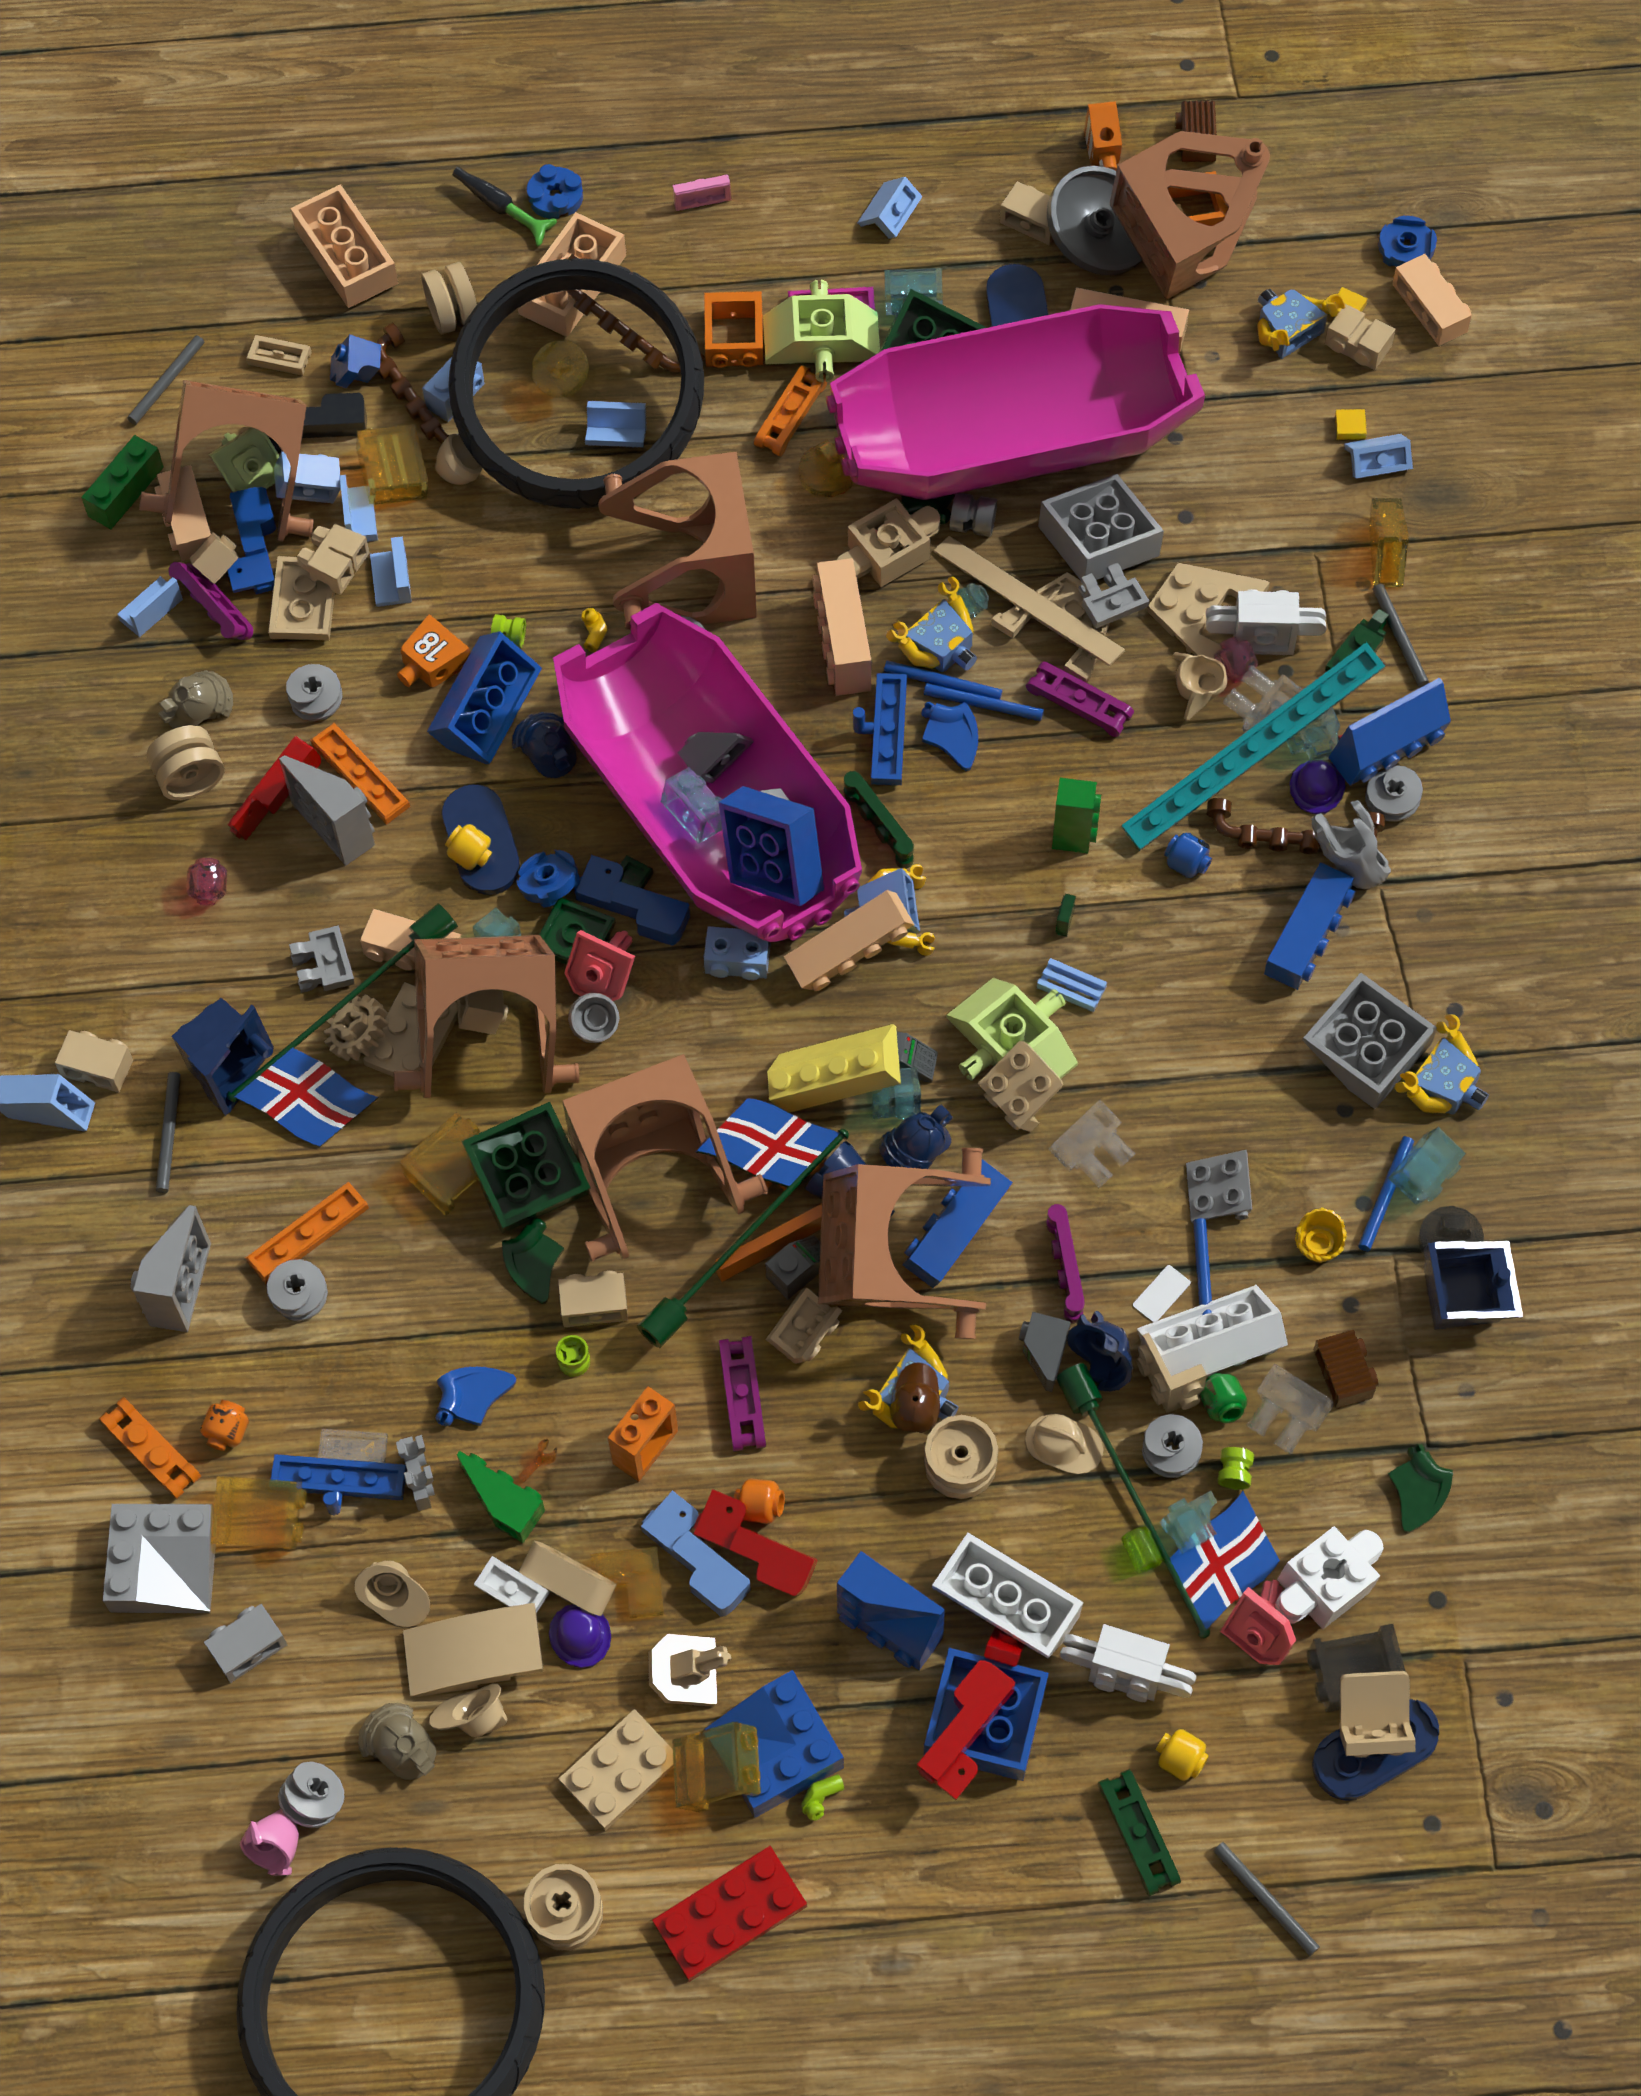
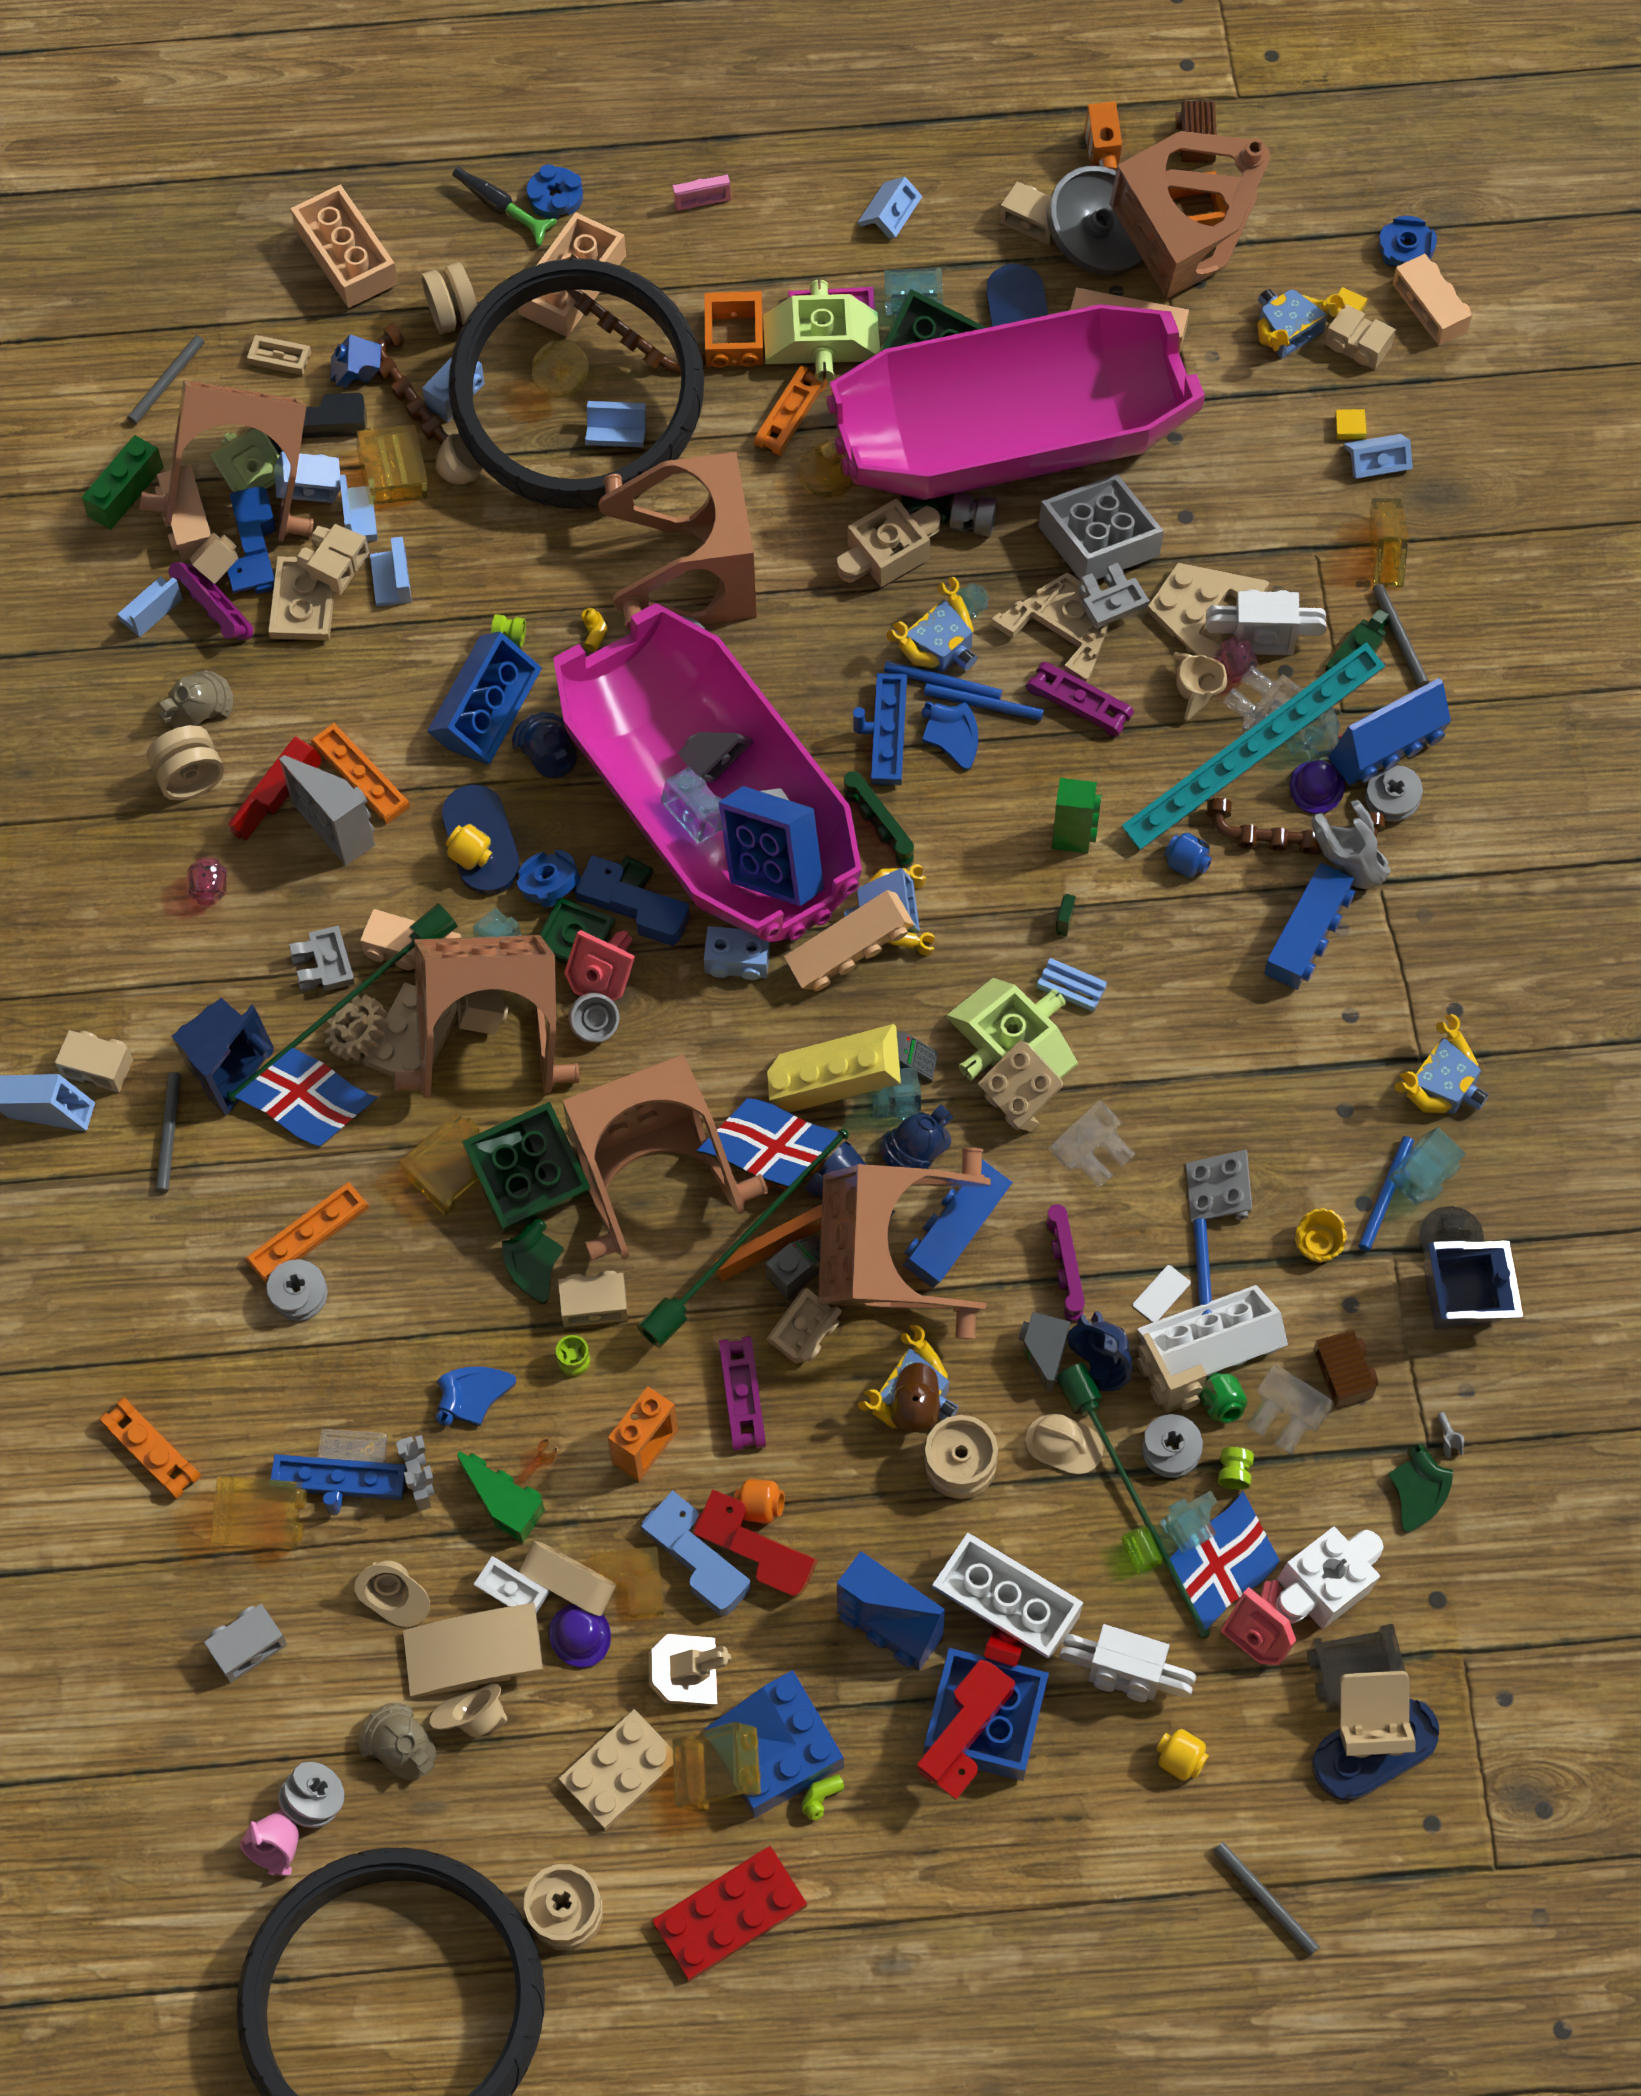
light grey slope [103,1504,218,1613] -> none
light grey slope [131,1205,211,1332] -> none
orange head [200,1400,249,1451] -> none
light grey piece [286,664,343,721] -> none
orange torso [397,614,470,687] -> none
light nougat brick [812,558,871,696] -> none
tan piece [933,536,1125,666] -> none
dark green plate [1098,1769,1181,1896] -> none
light grey slope [1303,973,1437,1109] -> none
none -> light grey hand [1437,1412,1464,1458]

